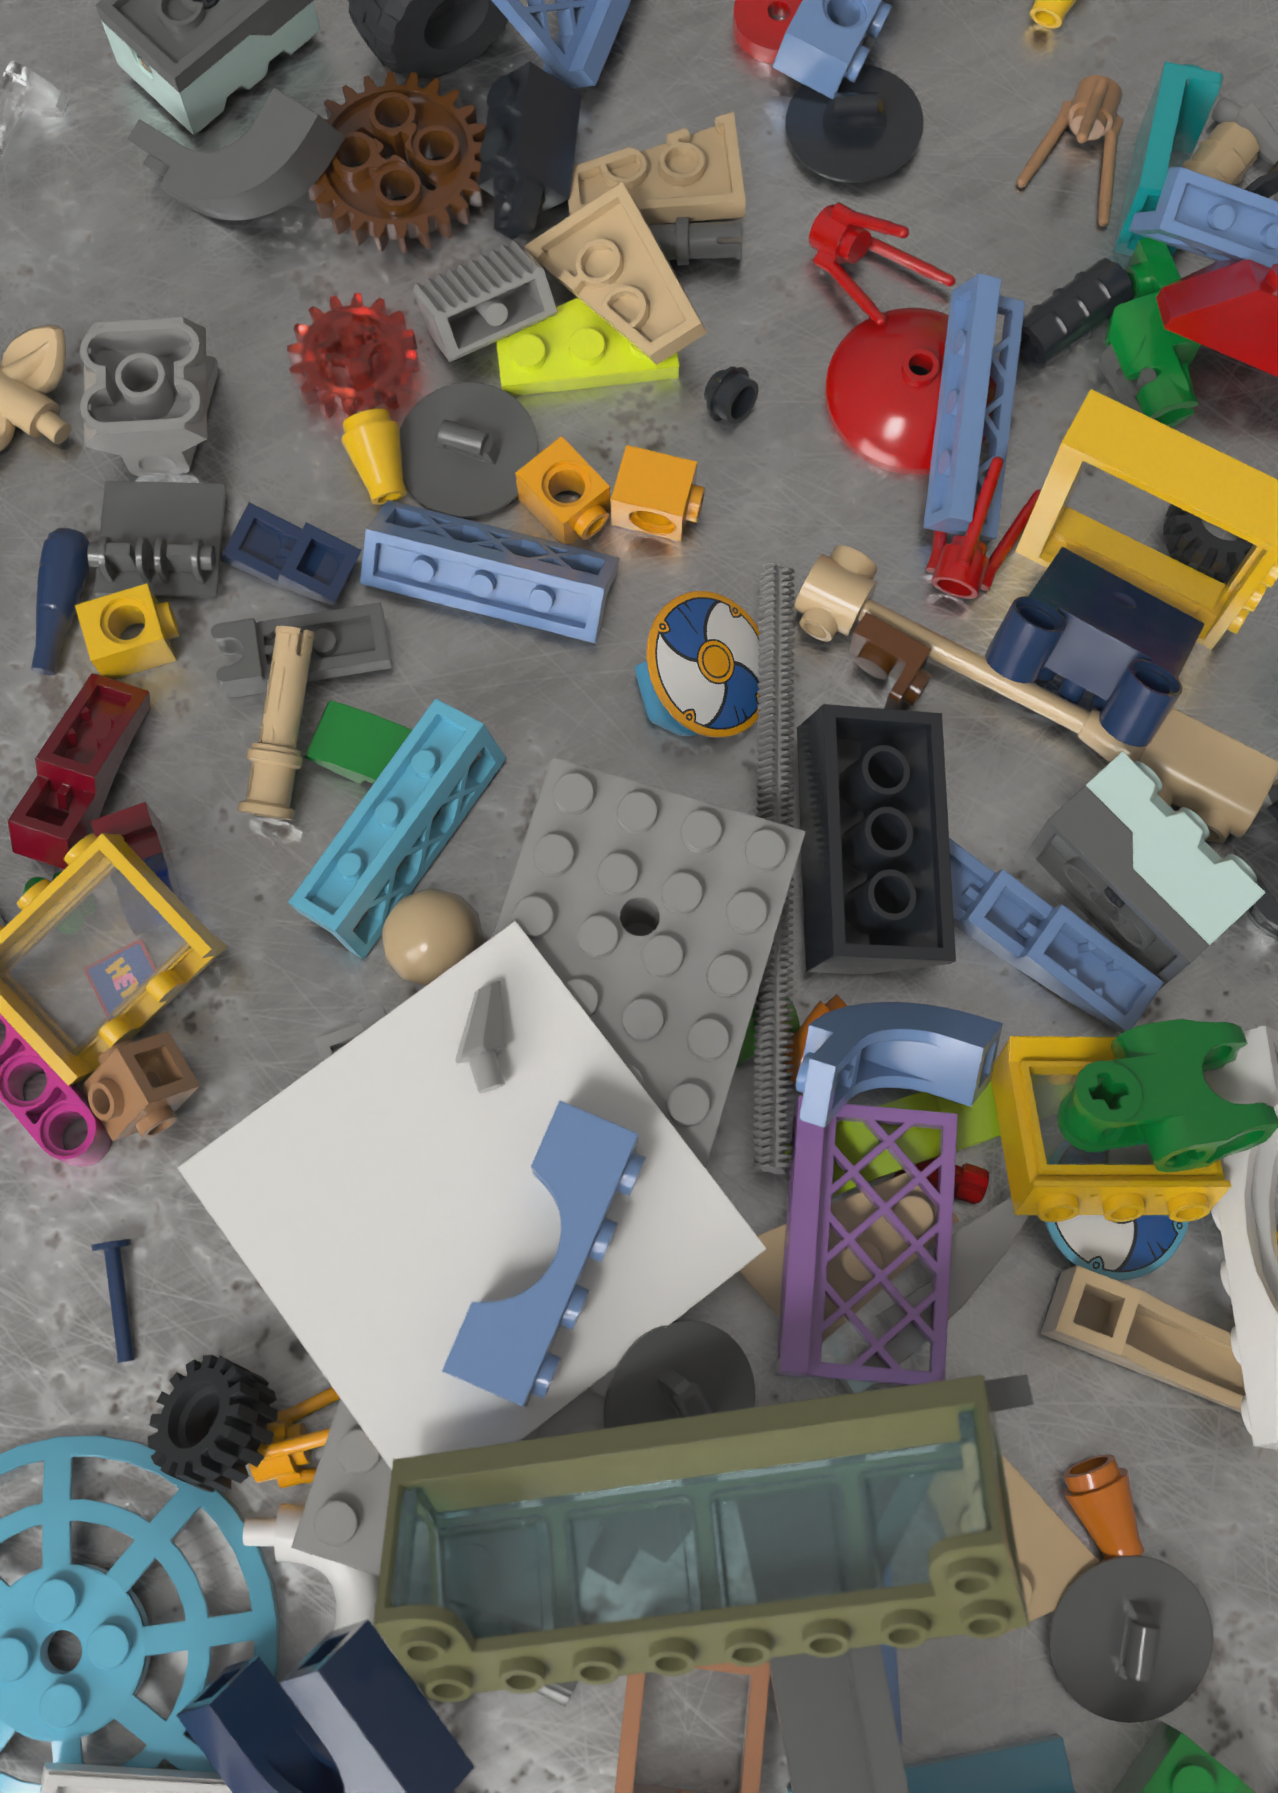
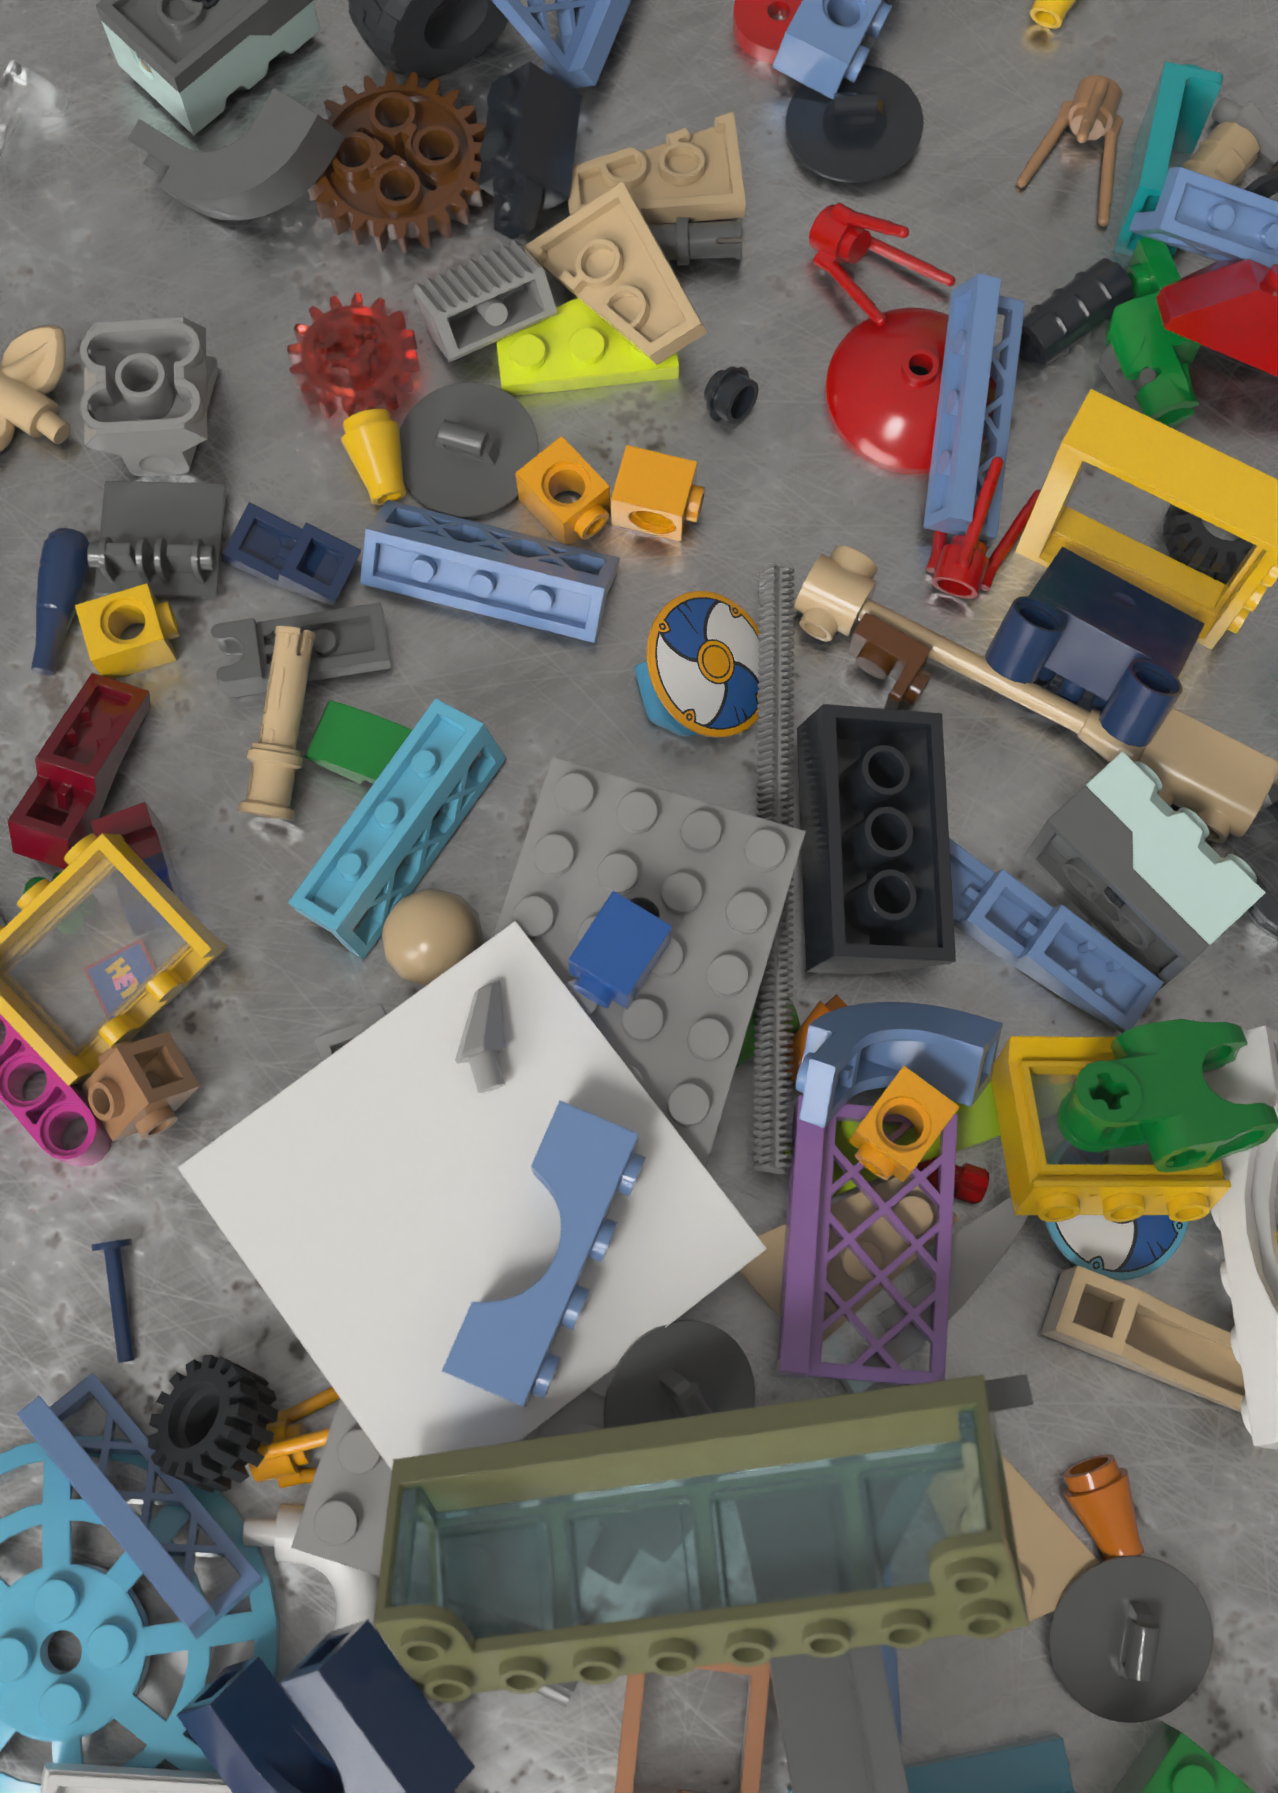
none -> medium blue fence [17,1372,263,1640]
none -> blue brick [568,891,672,1010]
none -> light orange brick [848,1066,960,1182]

